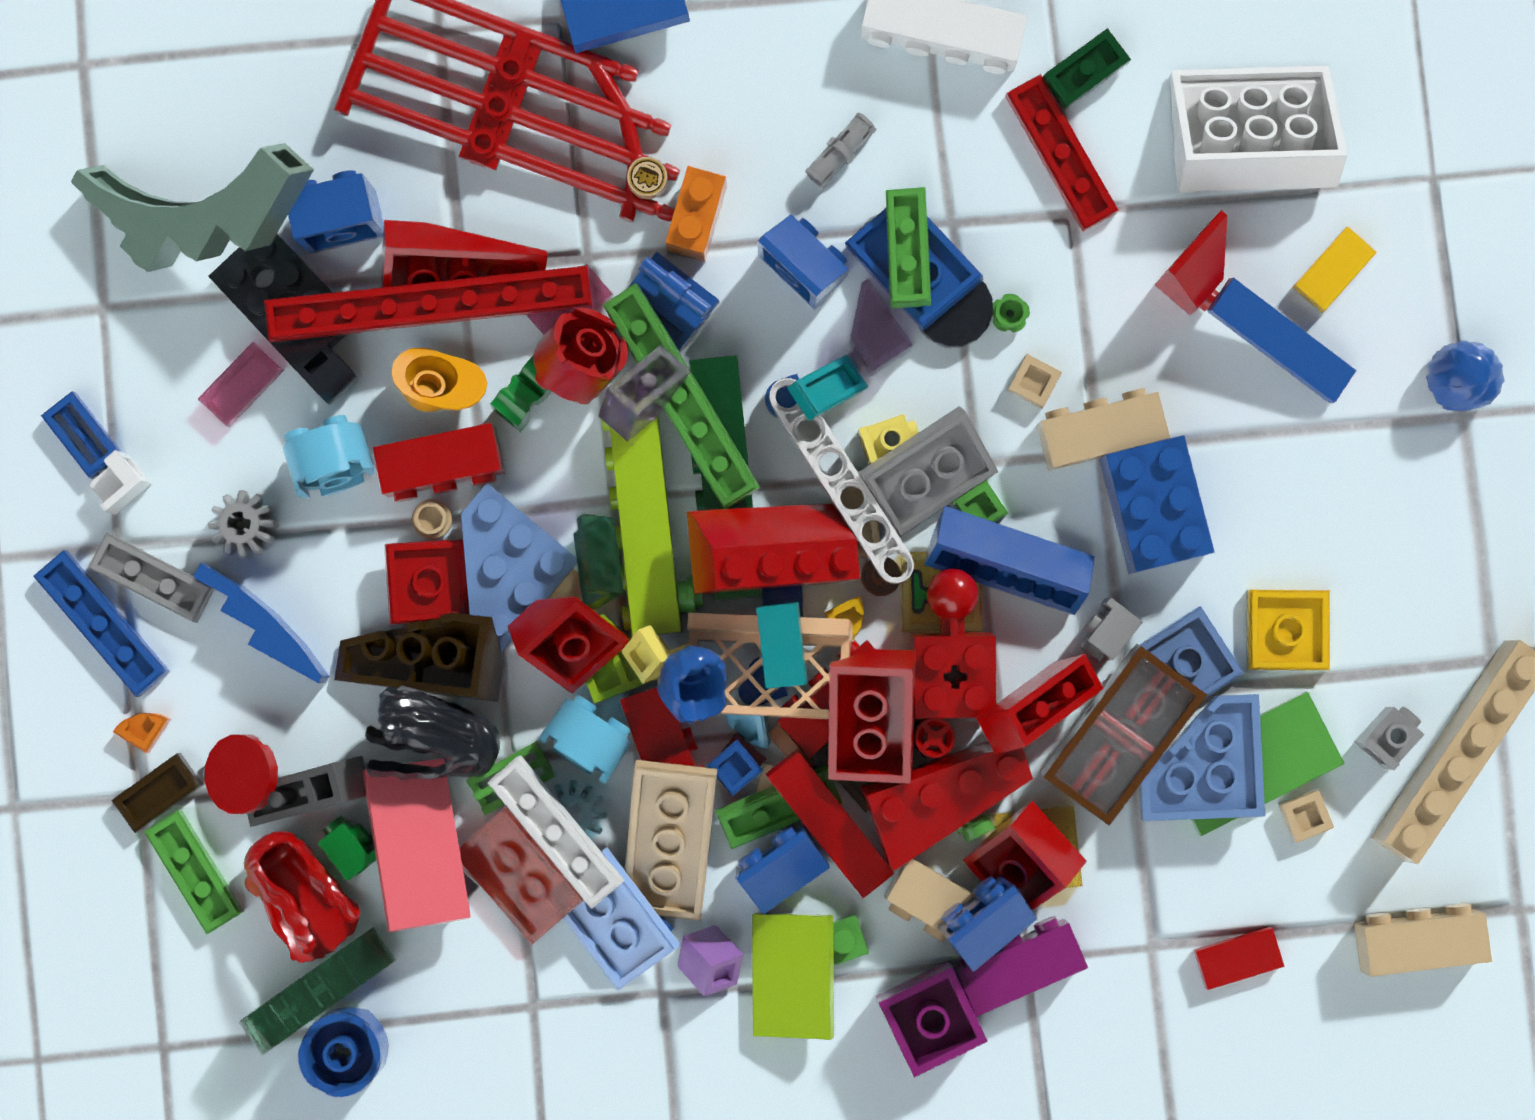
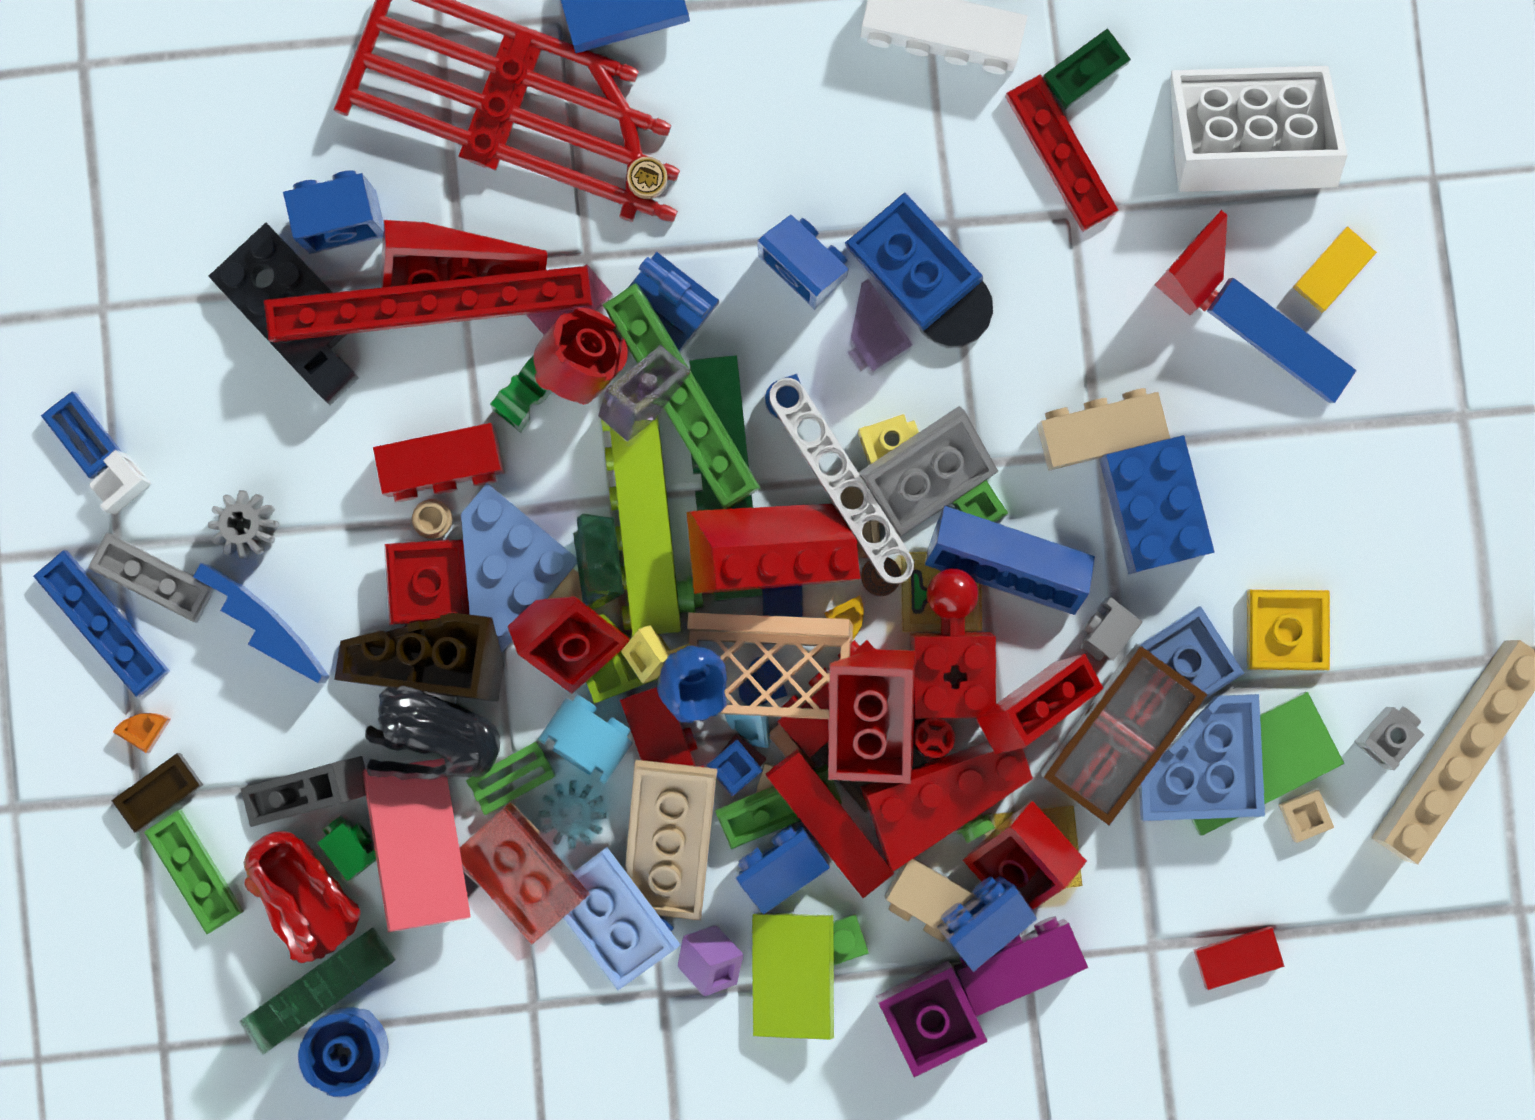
sand green arch [71,143,314,272] -> none
clear pink tile [198,342,284,427] -> none
red tile [204,734,278,815] -> none
medium azure brick [283,415,375,498] -> none
light orange piece [391,347,488,412] -> none
white tile [488,755,625,909] -> none
orange brick [665,165,727,262] -> none
teal tile [756,602,808,689] -> none
teal tile [787,354,868,421] -> none
light grey pin [805,113,877,188] -> none
bright green tile [885,187,932,308] -> none
bright green plate [992,294,1030,333] -> none
tan tile [1007,354,1062,409] -> none
tan brick [1354,903,1492,977] -> none
blue hair [1426,340,1505,412] -> none

